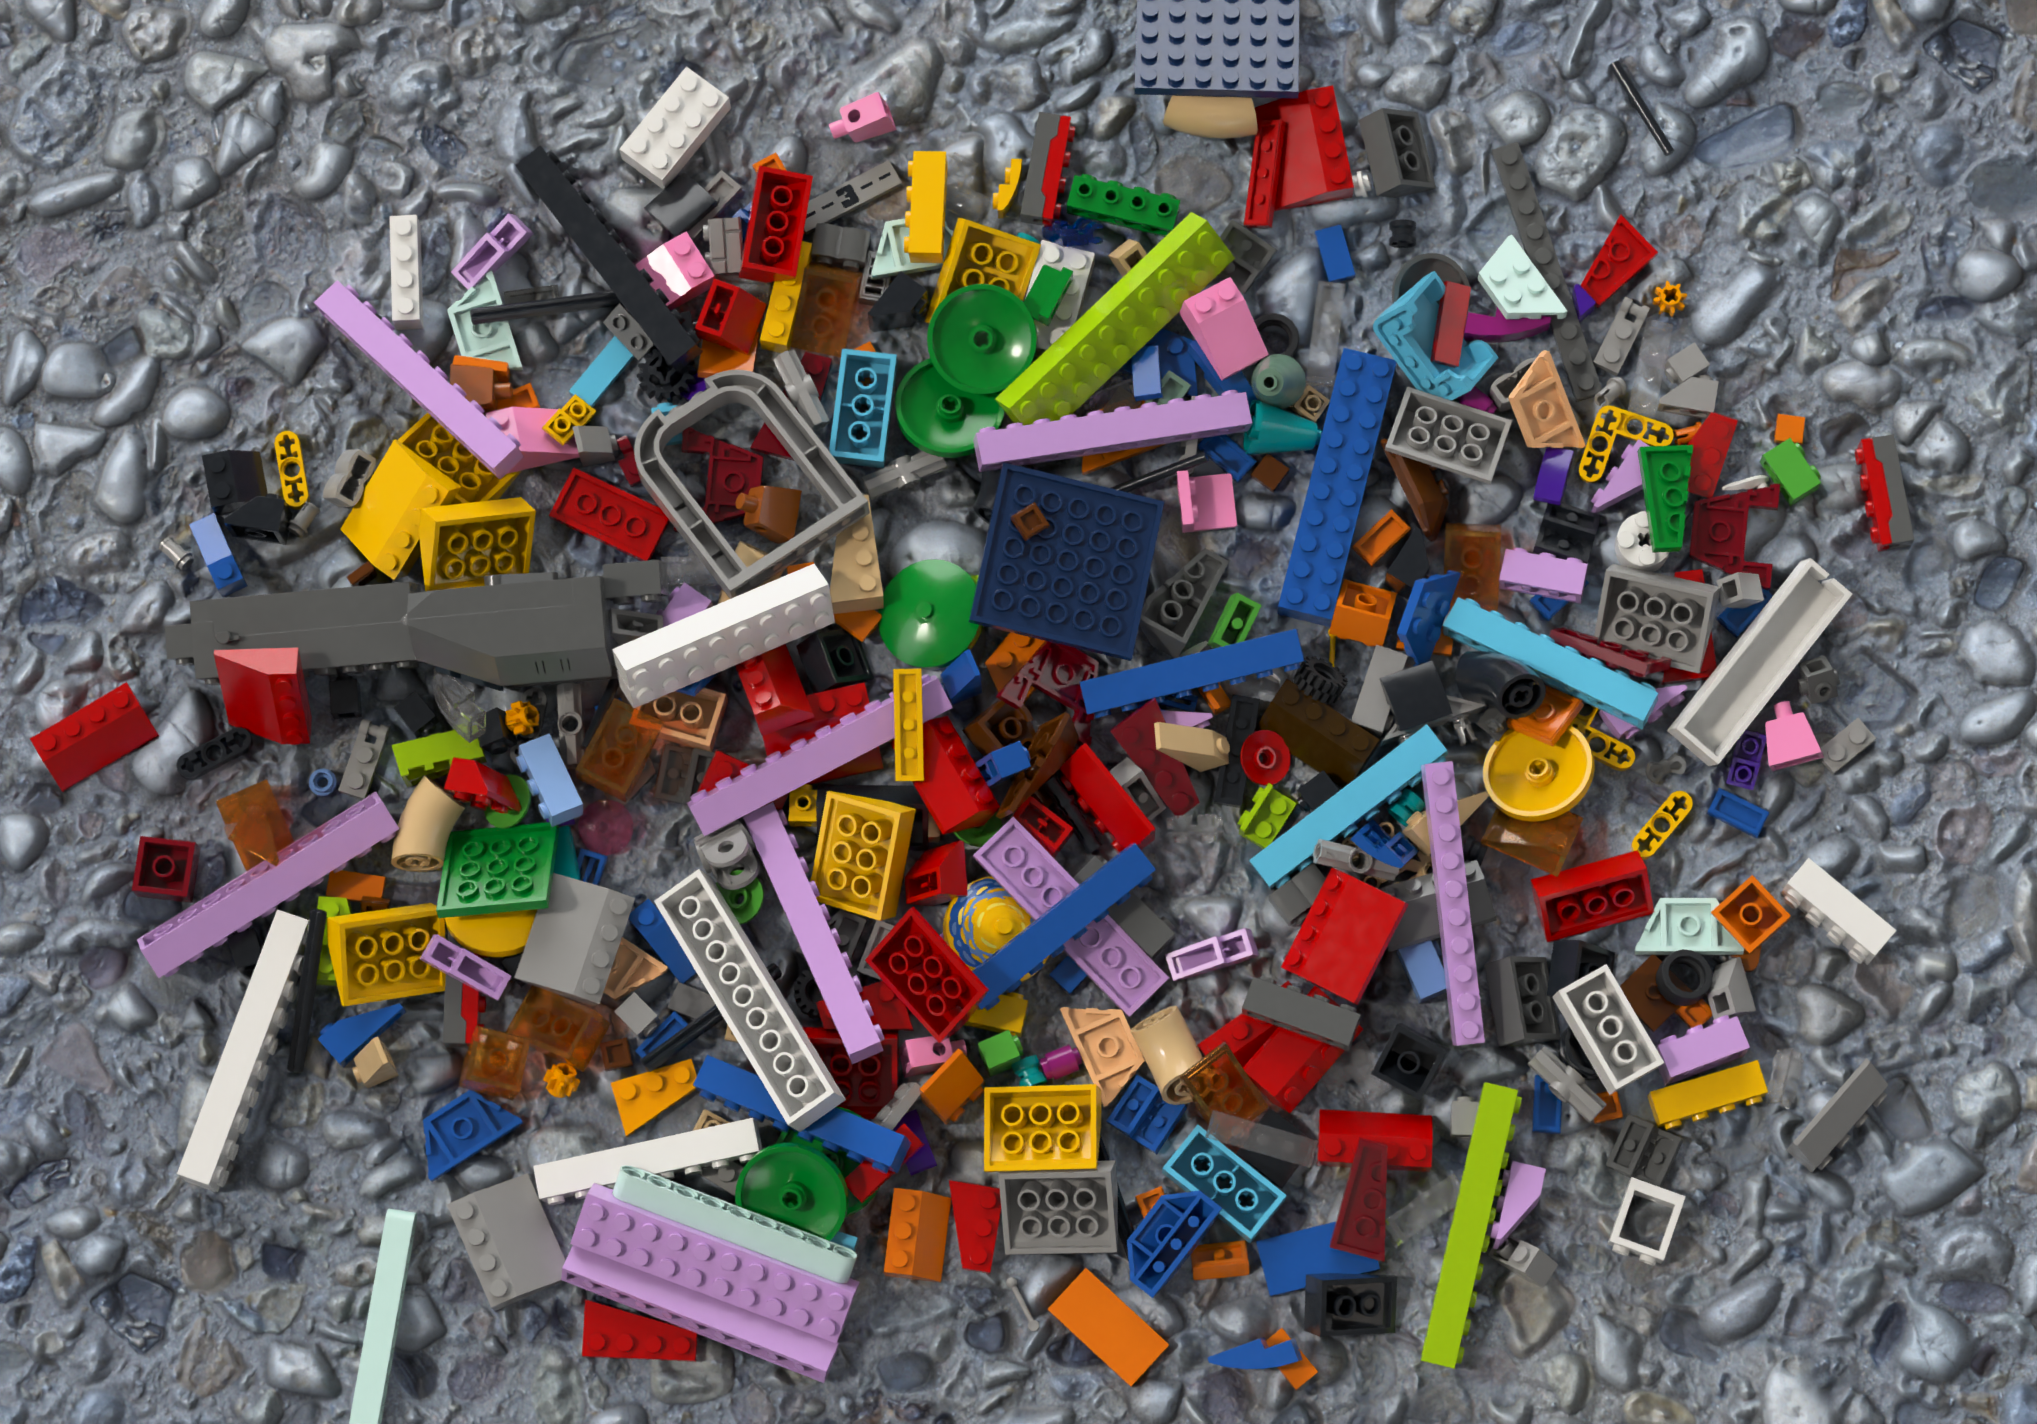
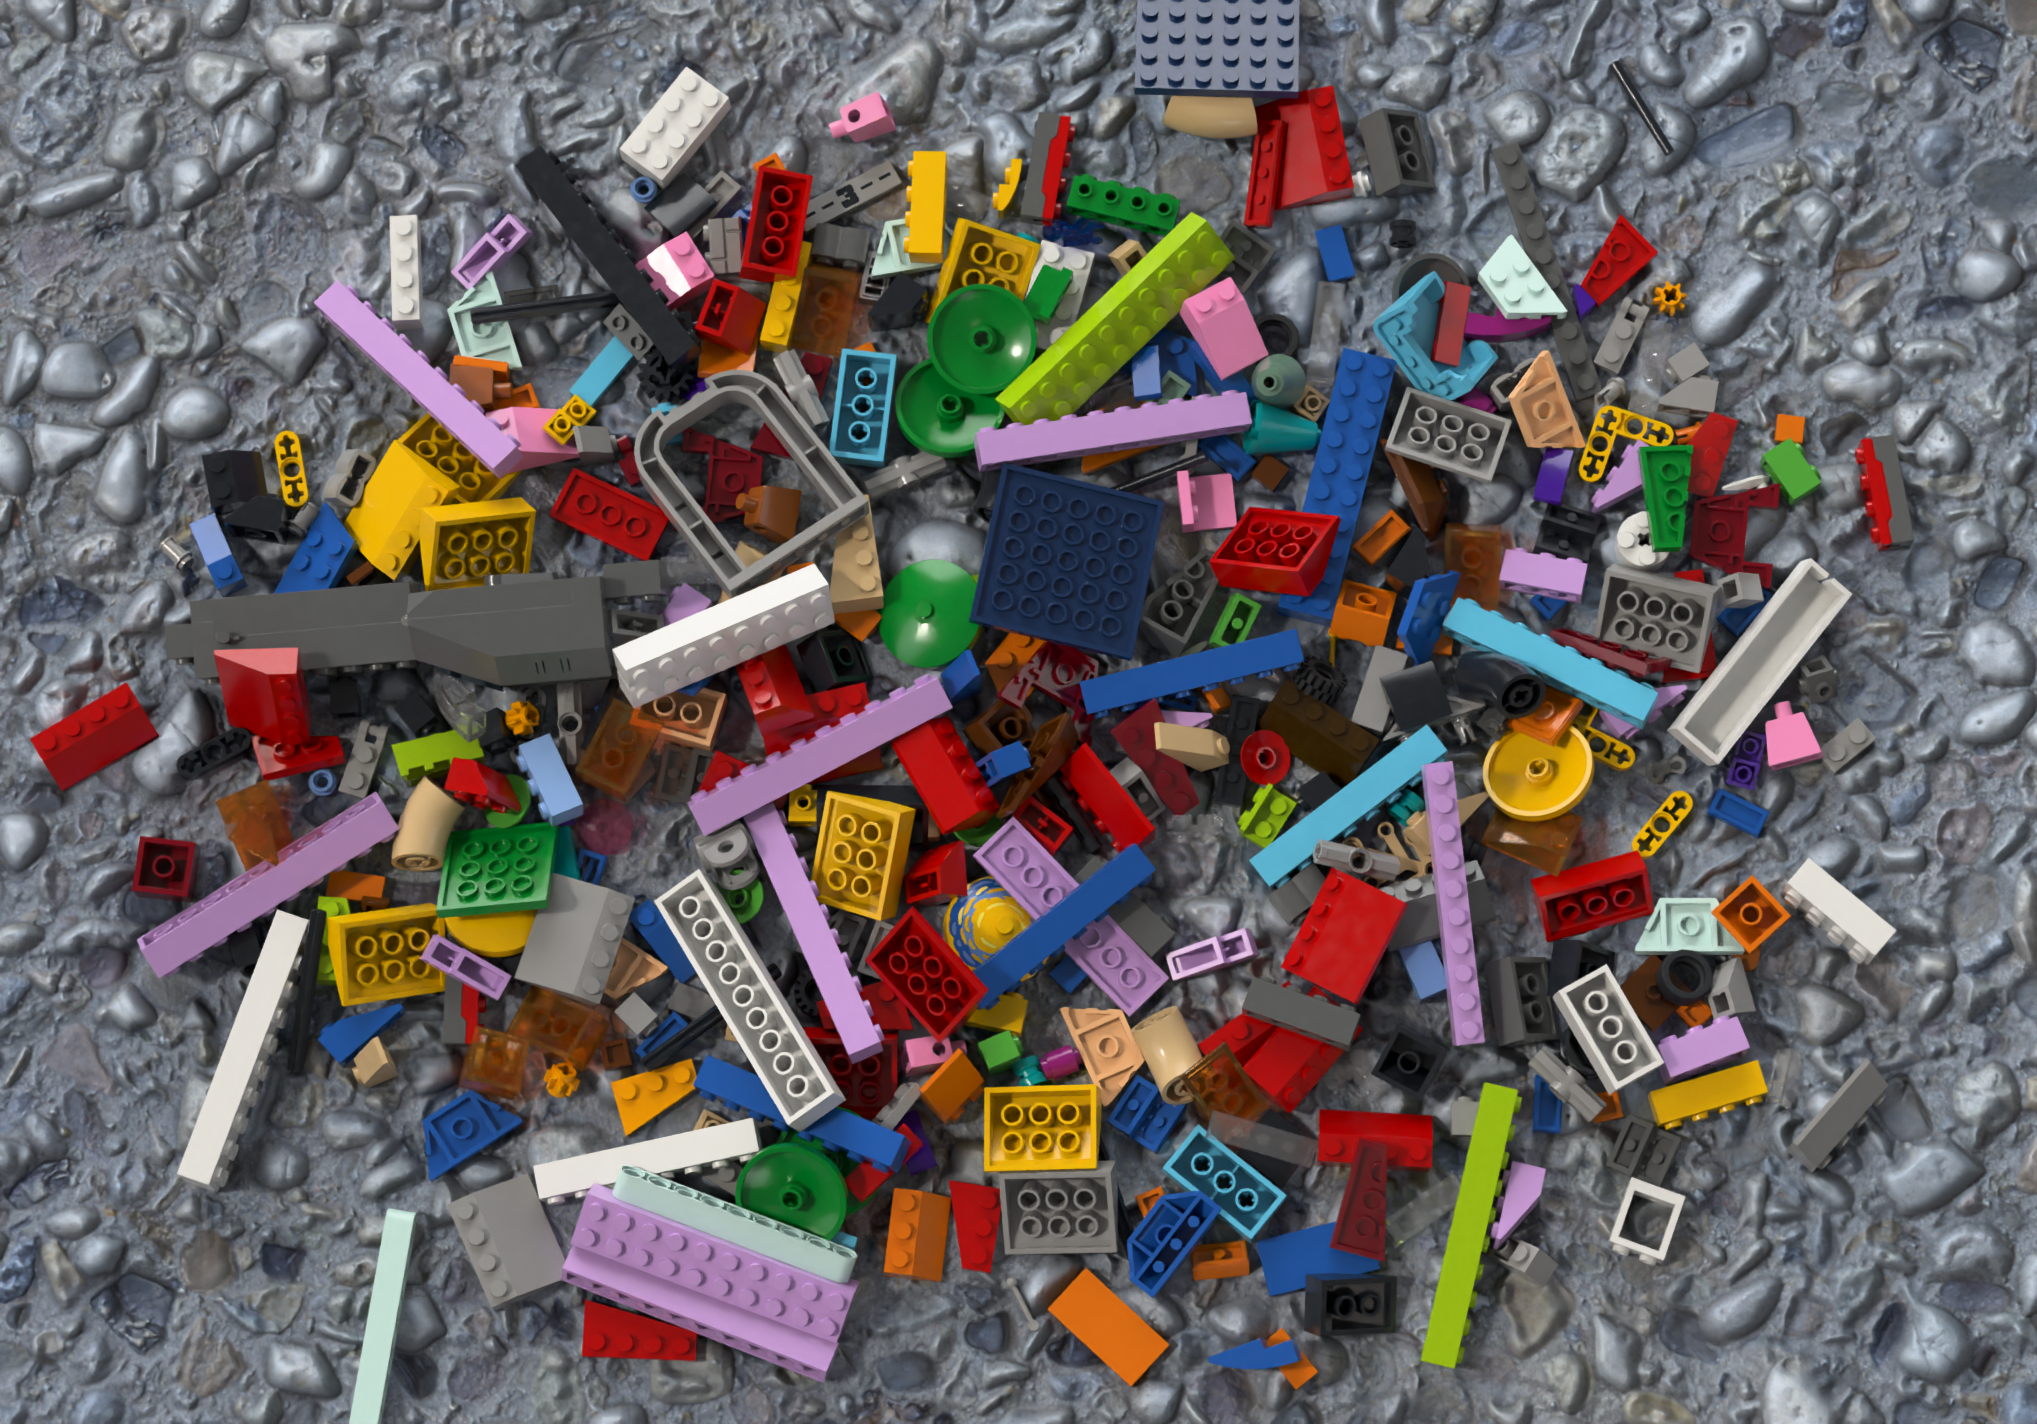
yellow plate [893,669,924,781] -> none
reddish brown tile [1010,502,1050,541] -> none
blue slope [1350,819,1419,868] -> none
none -> red wing [251,736,345,782]
none -> blue wing [274,502,359,594]
none -> medium blue plate [630,176,658,204]
none -> red slope [1209,507,1341,596]

